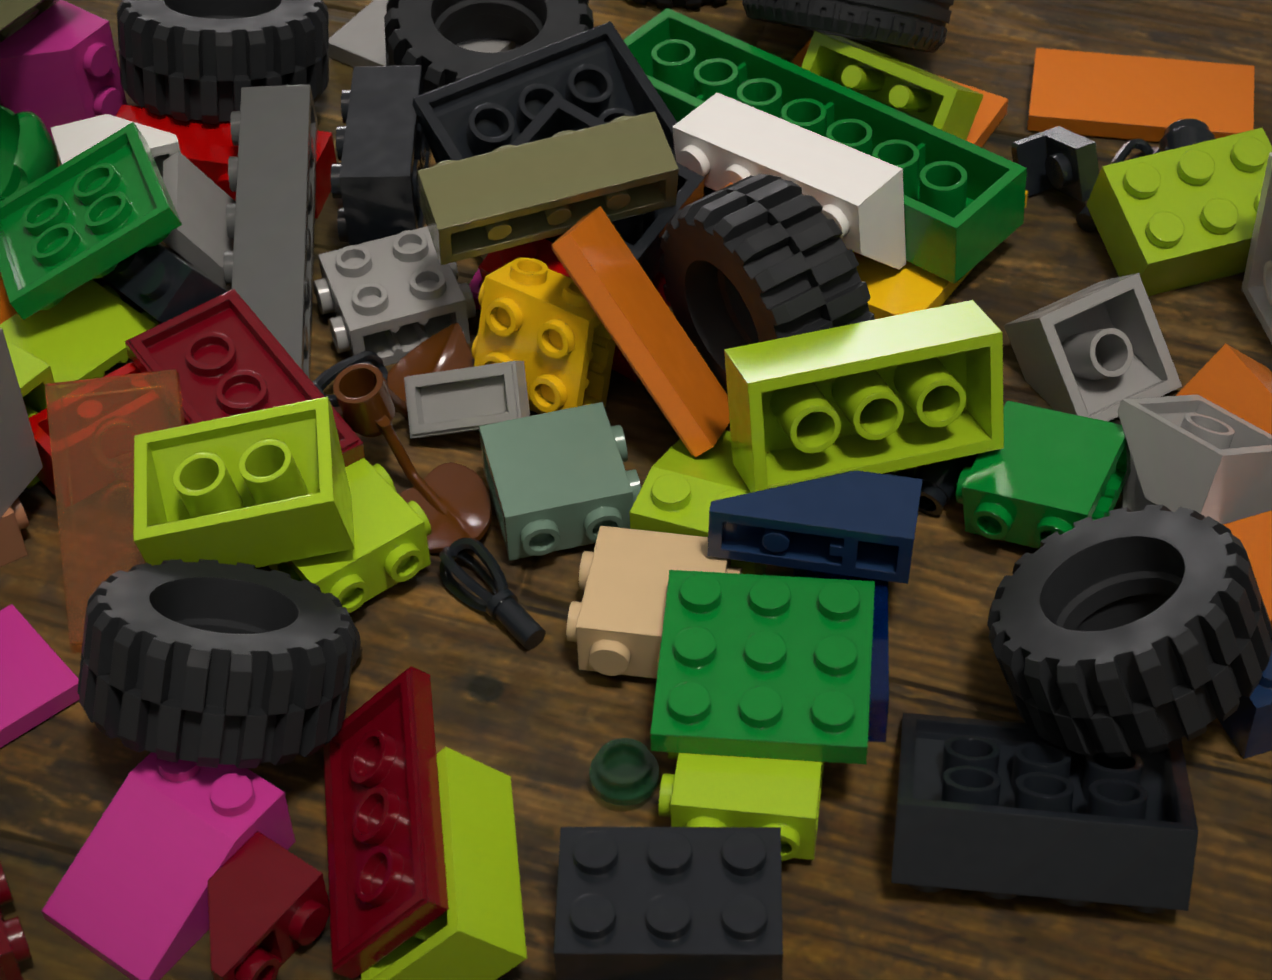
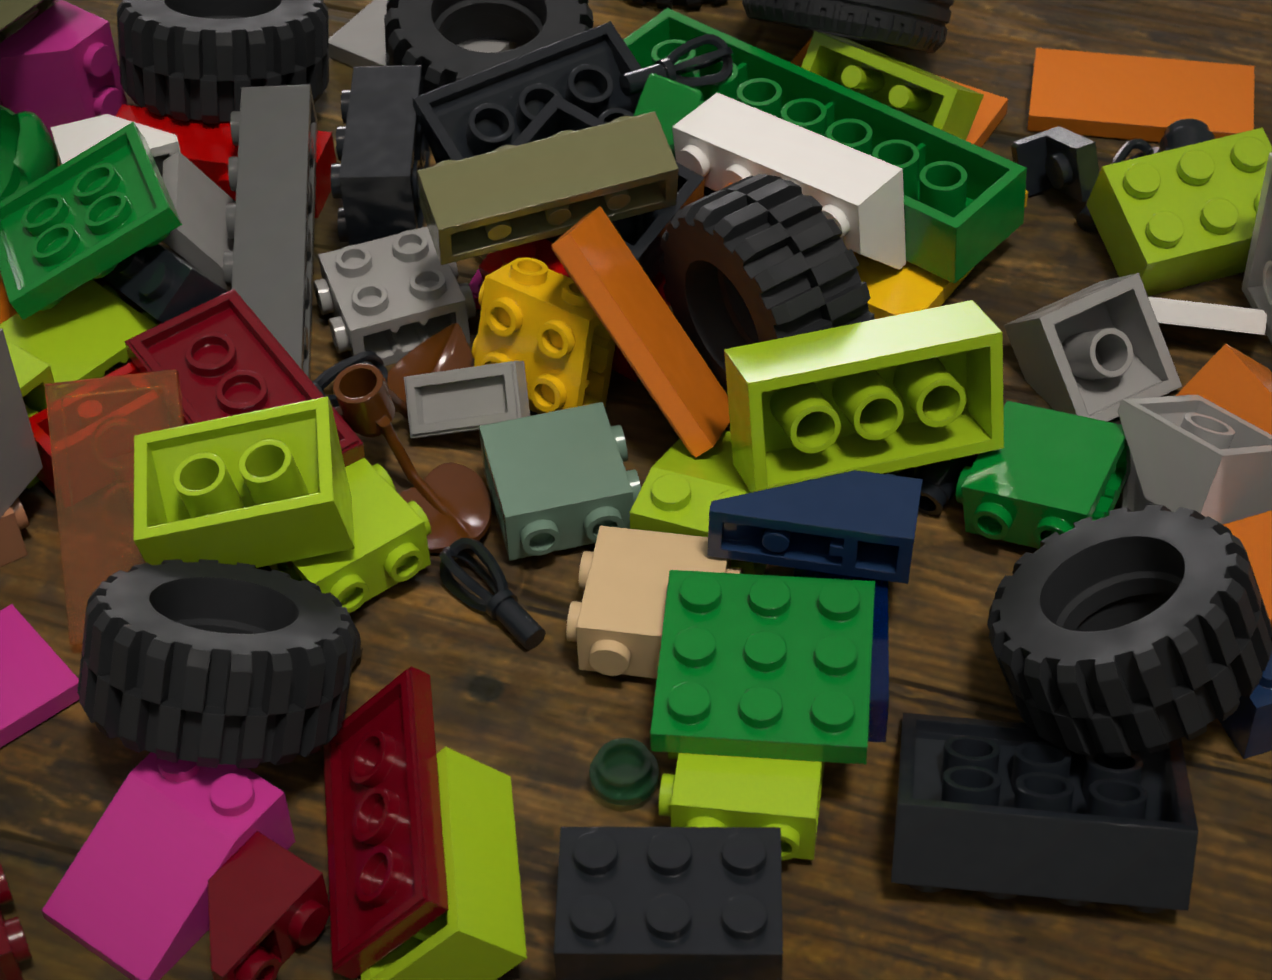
none -> black piece [619,34,733,97]
none -> green slope [633,73,703,158]
none -> white tile [1148,297,1268,335]

